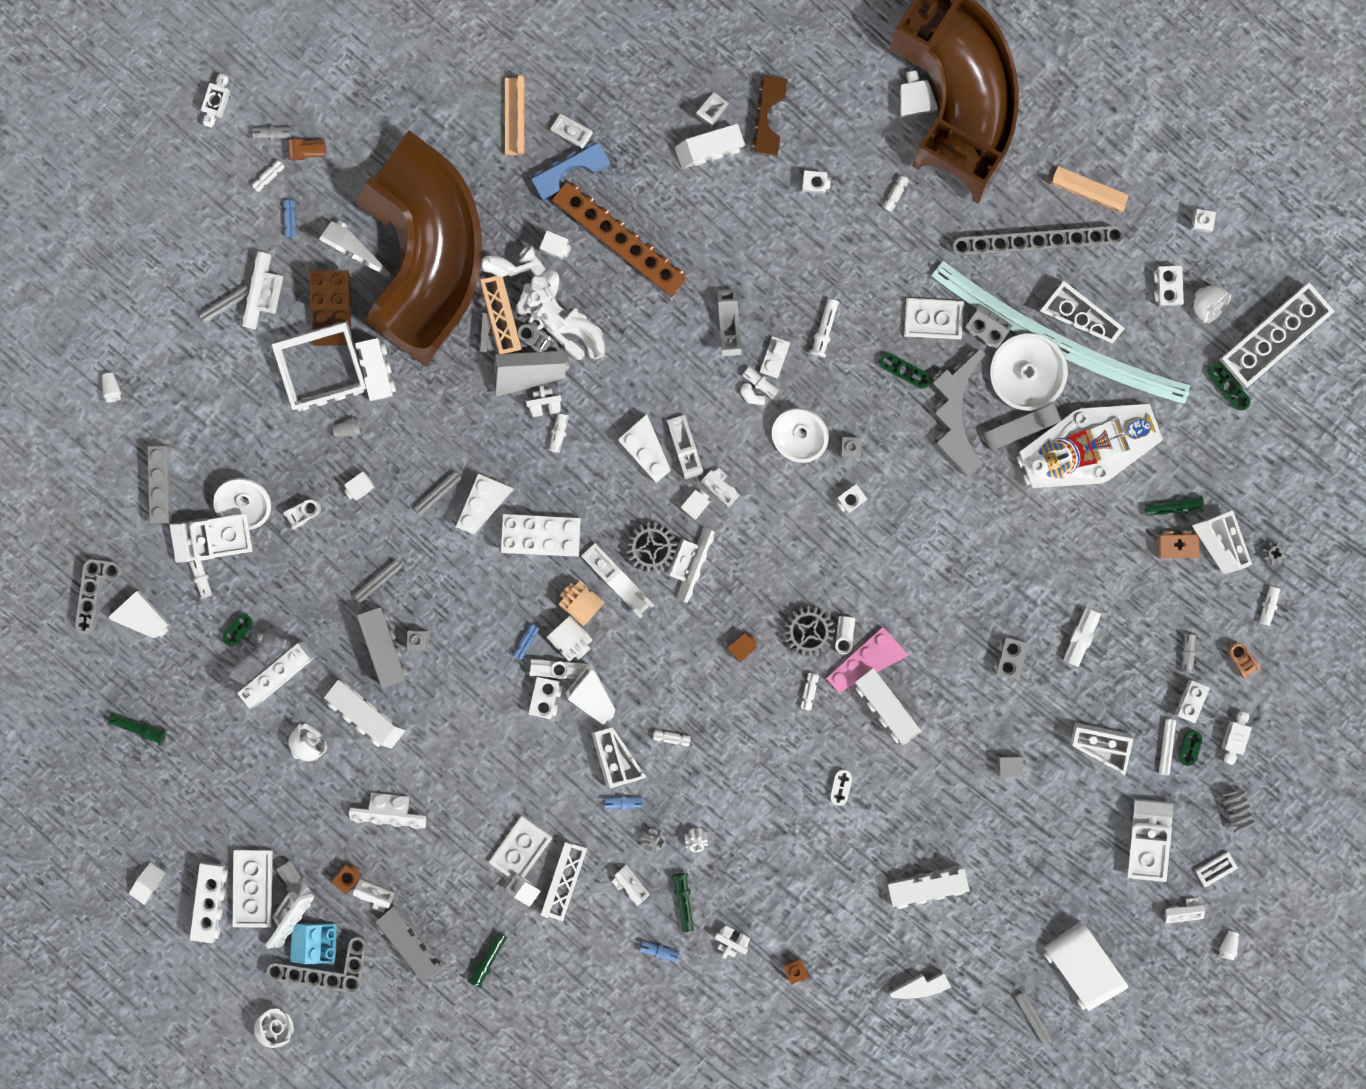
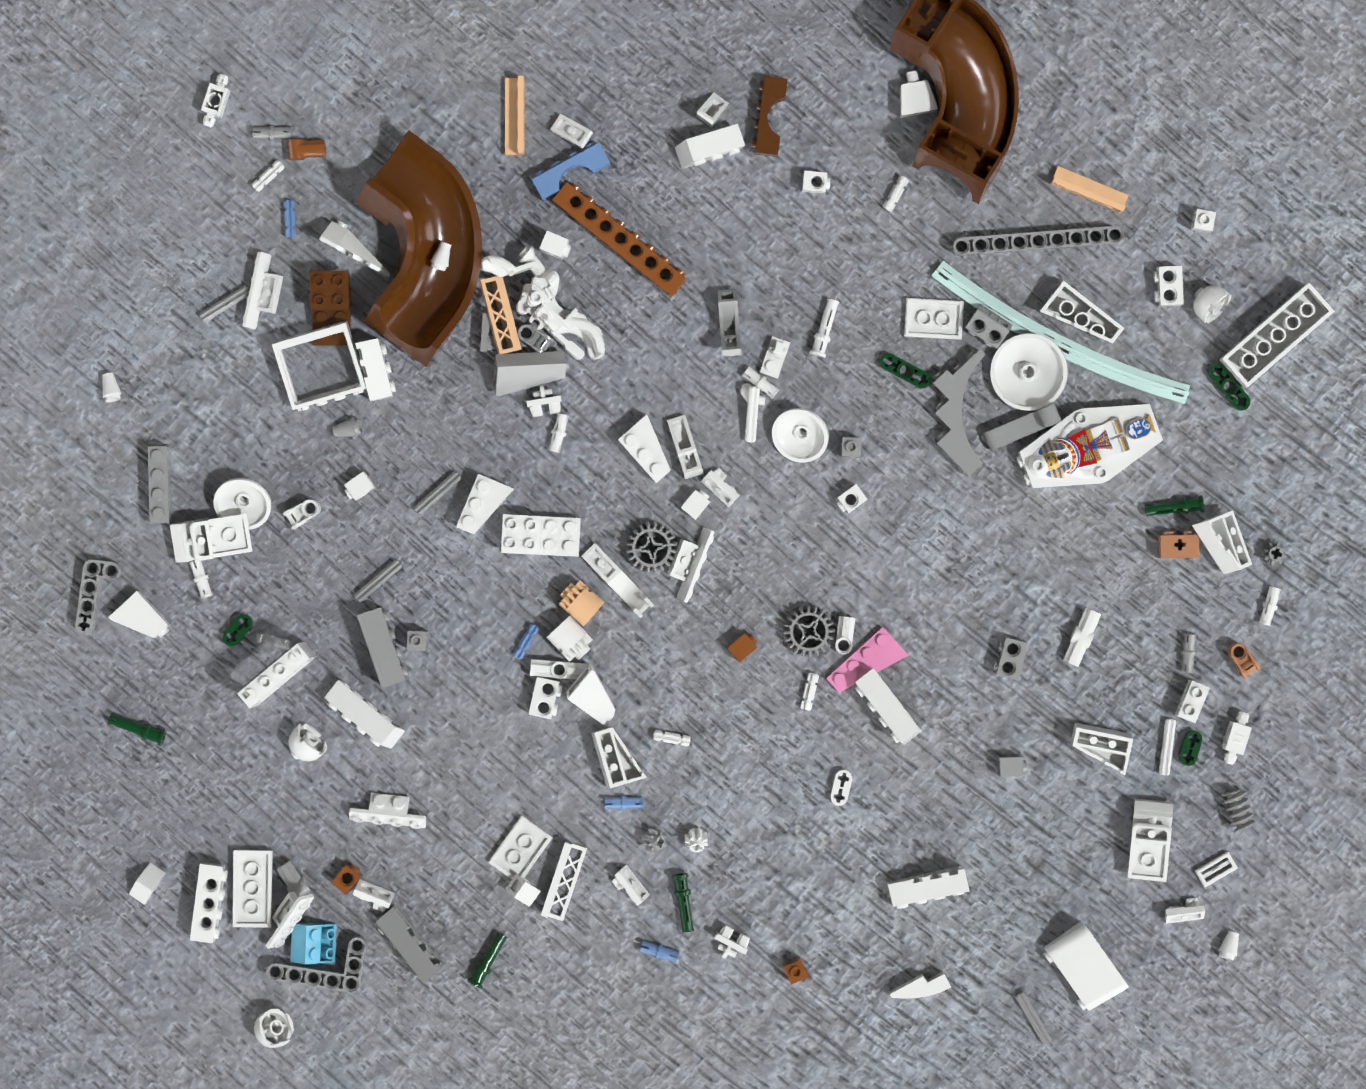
none -> white cone [430,242,451,271]
none -> white axle [745,386,760,442]

